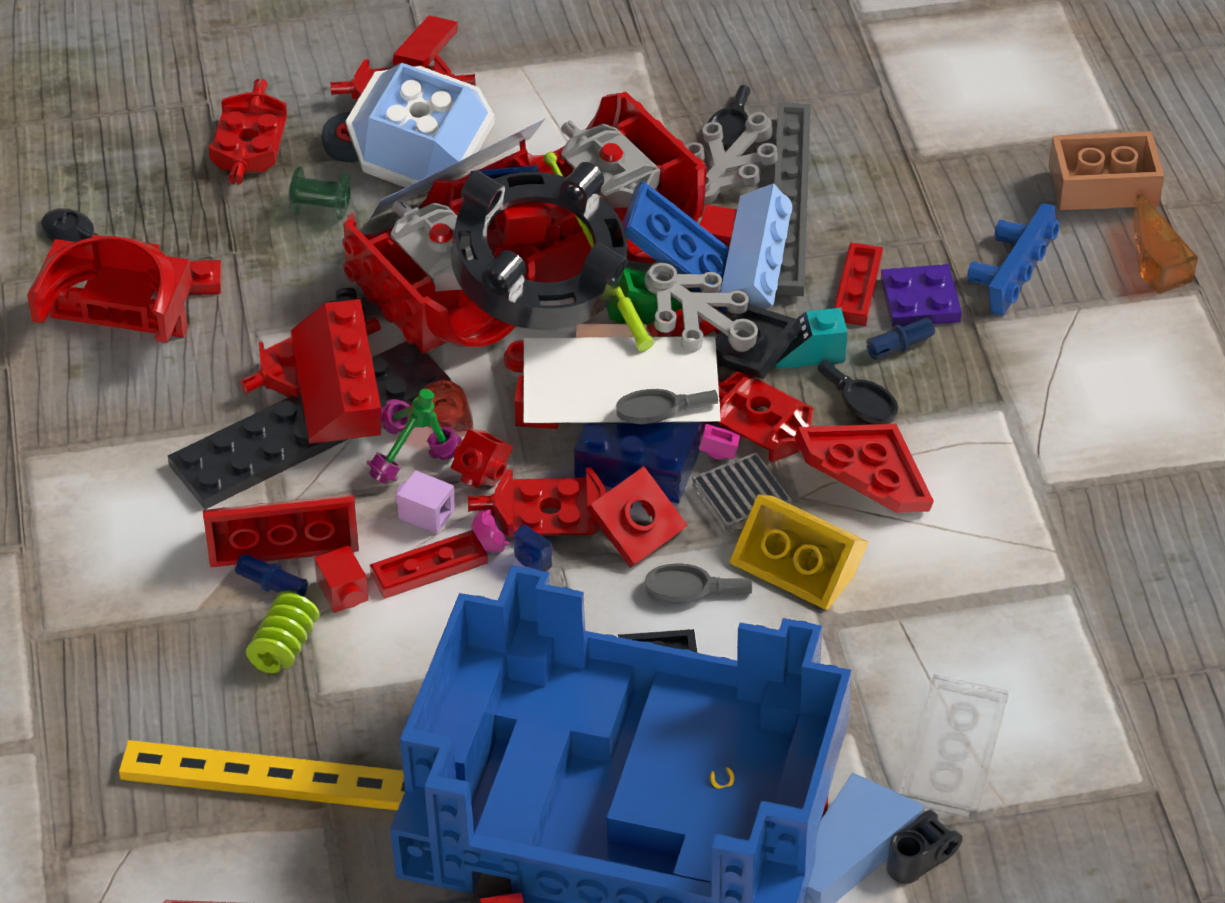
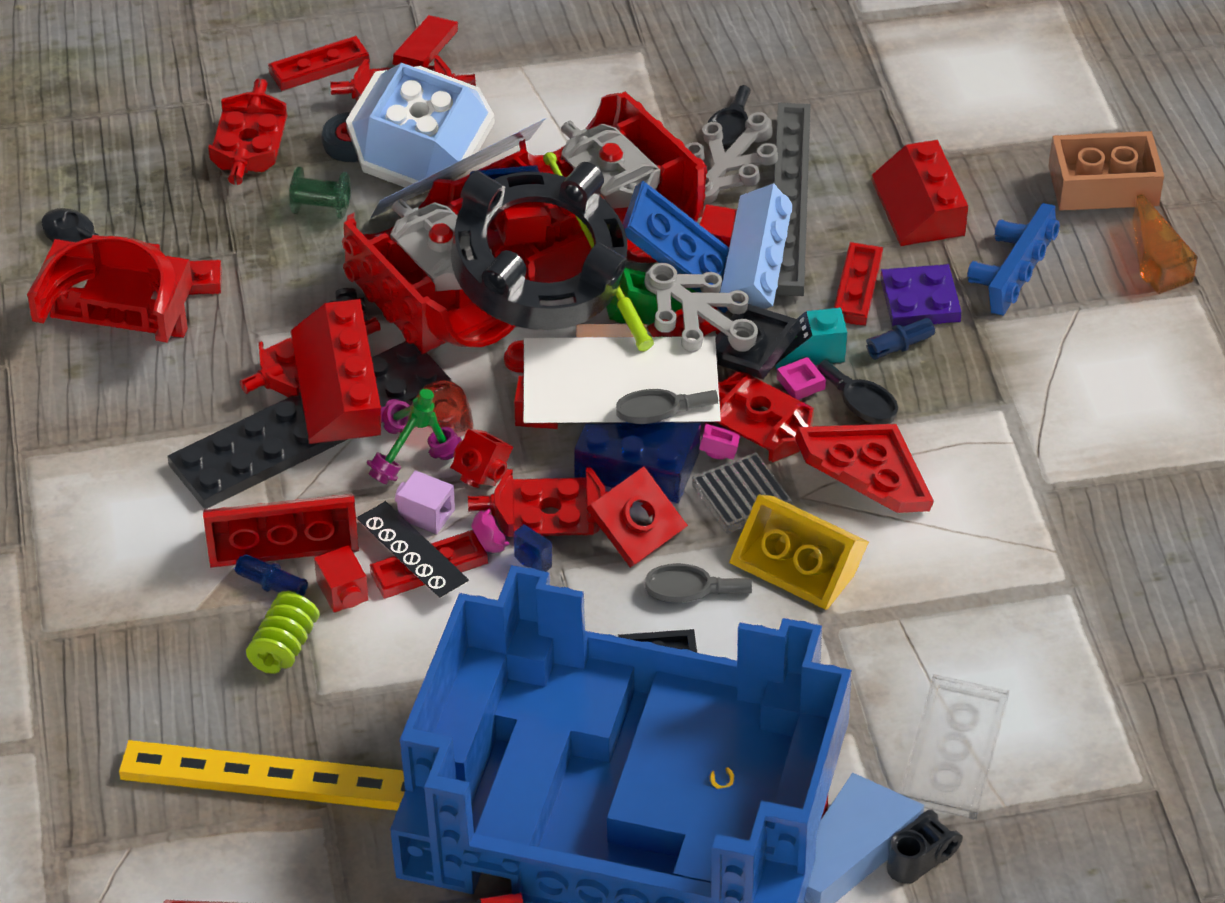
none -> red tile [268,36,370,91]
none -> black sticker [356,501,470,598]
none -> dark pink plate [777,357,826,400]
none -> red slope [871,140,968,246]

